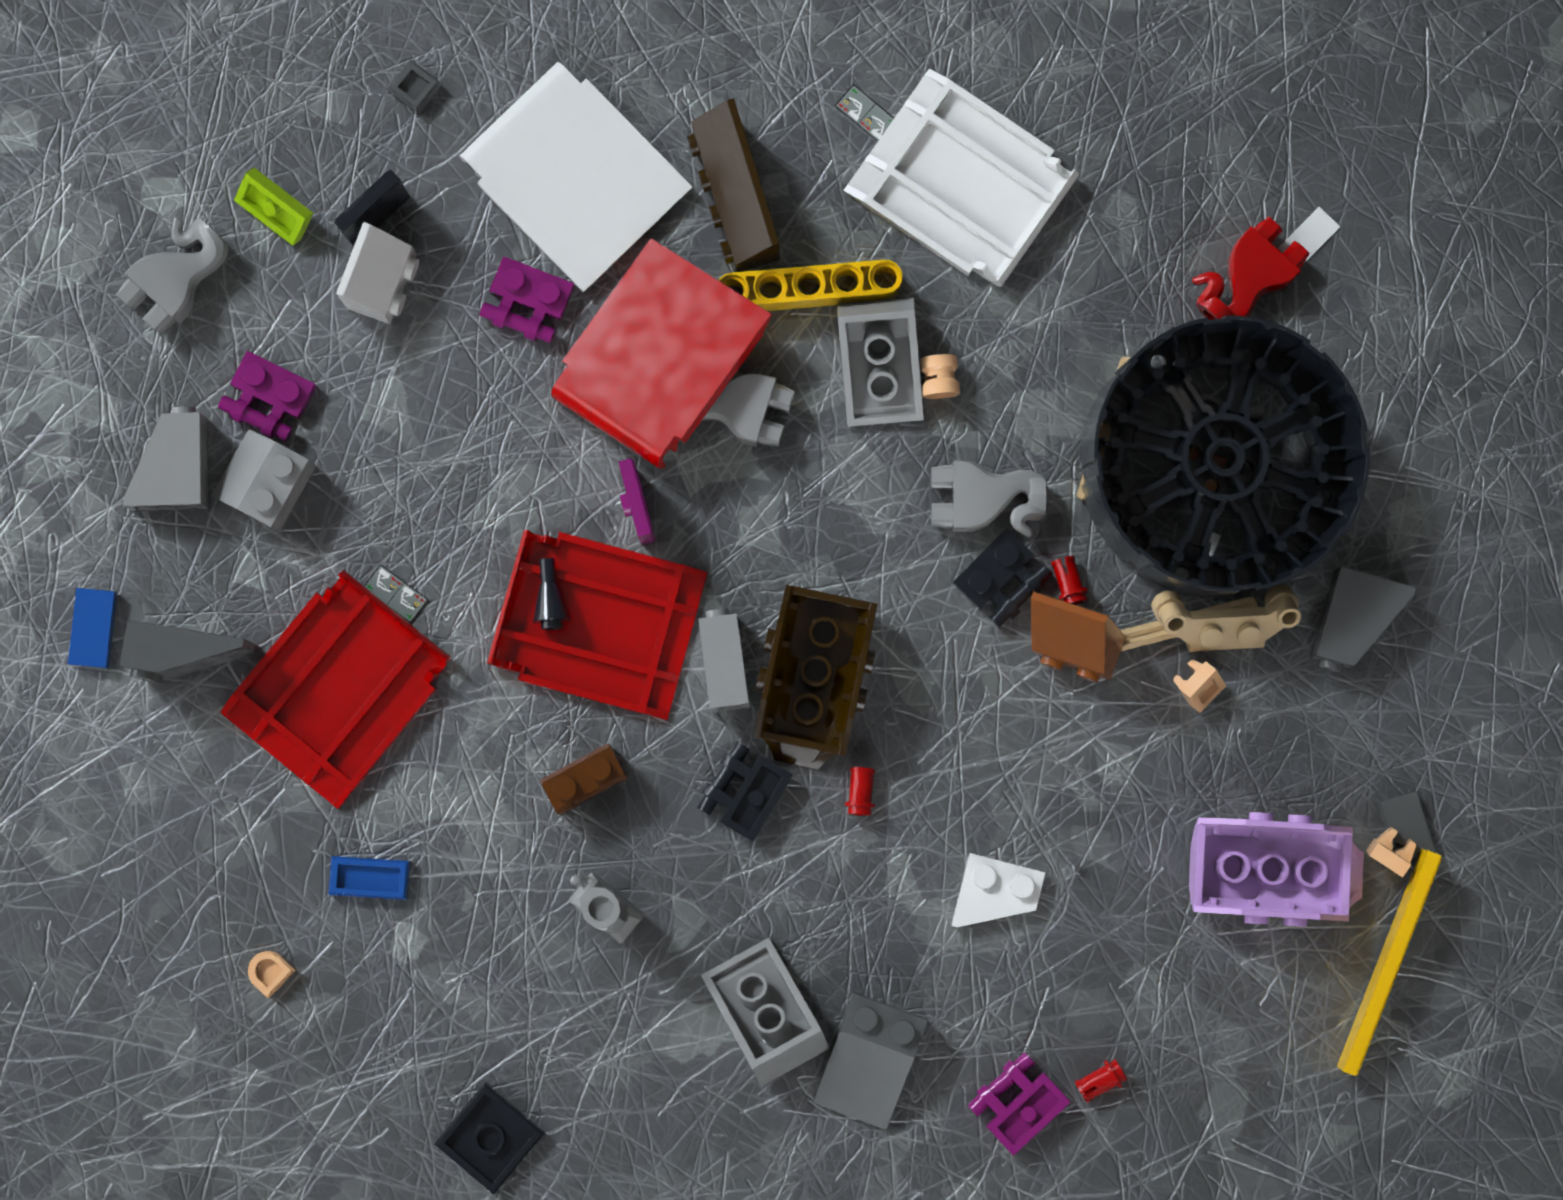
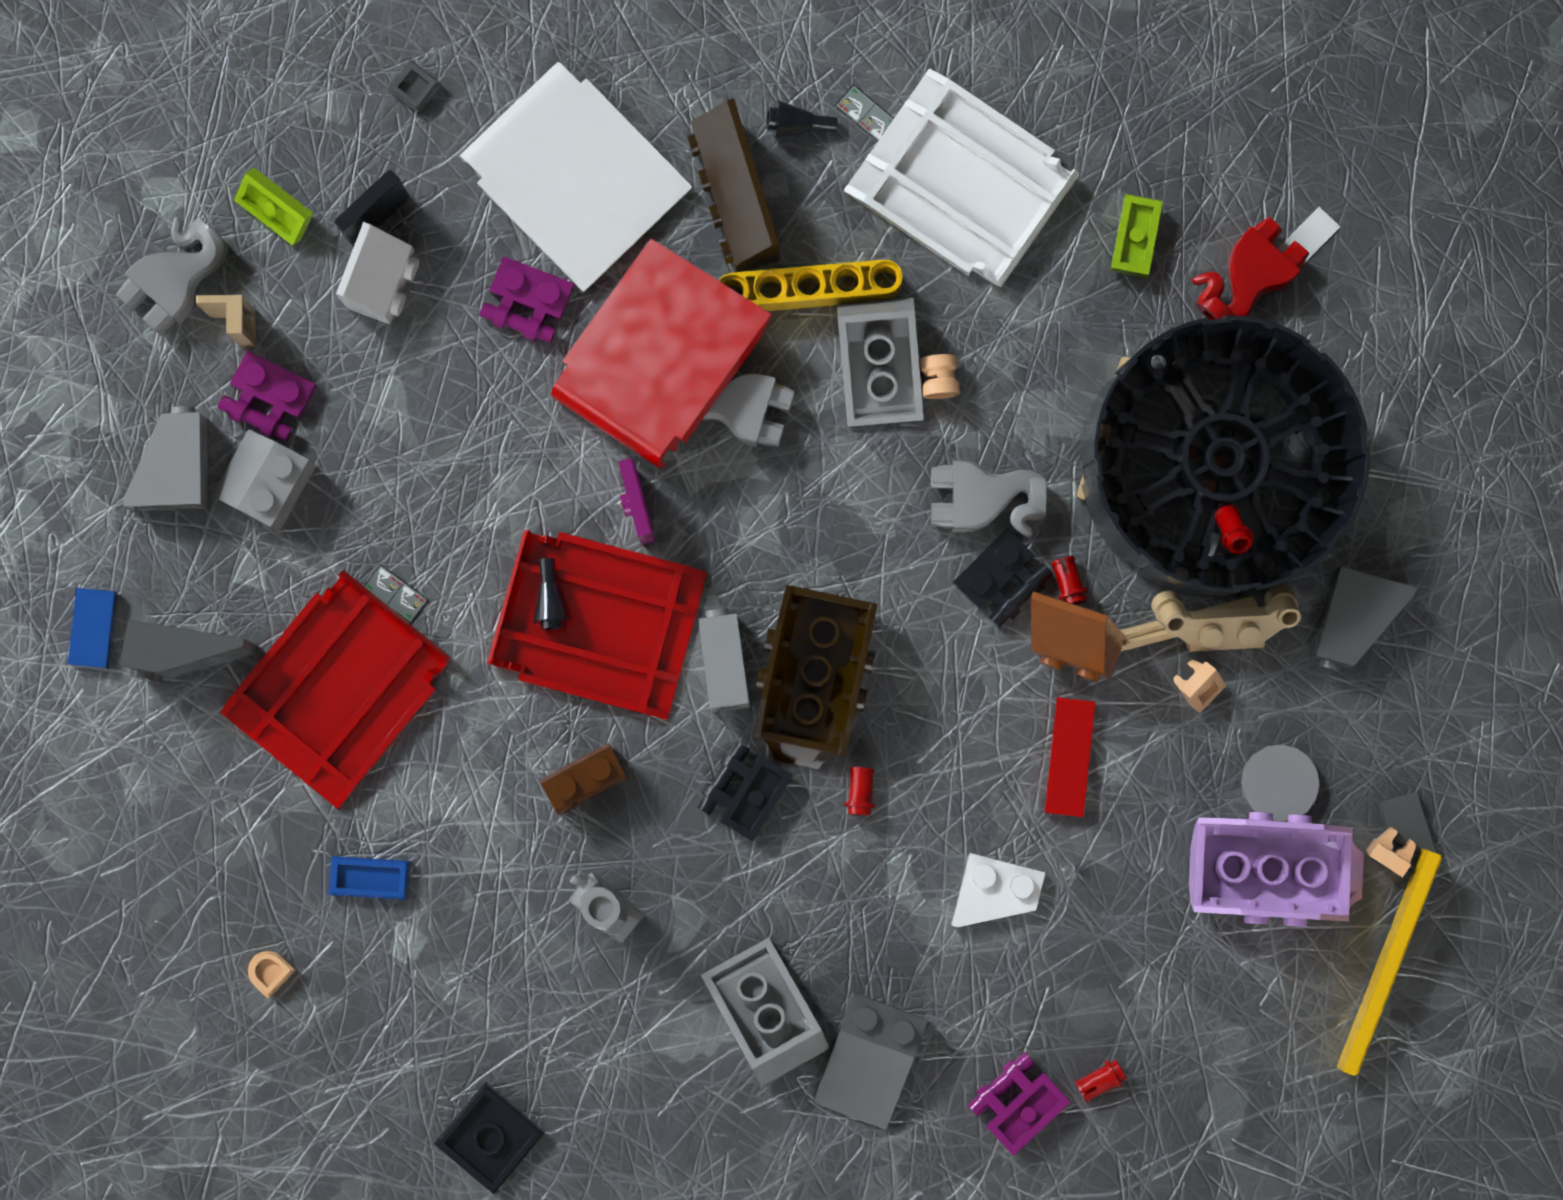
none -> tan panel [196,295,256,348]
none -> black cone [766,100,838,138]
none -> red tile [1044,697,1095,817]
none -> lime plate [1110,194,1163,278]
none -> red pin [1214,505,1253,554]
none -> light grey tile [1241,744,1320,822]

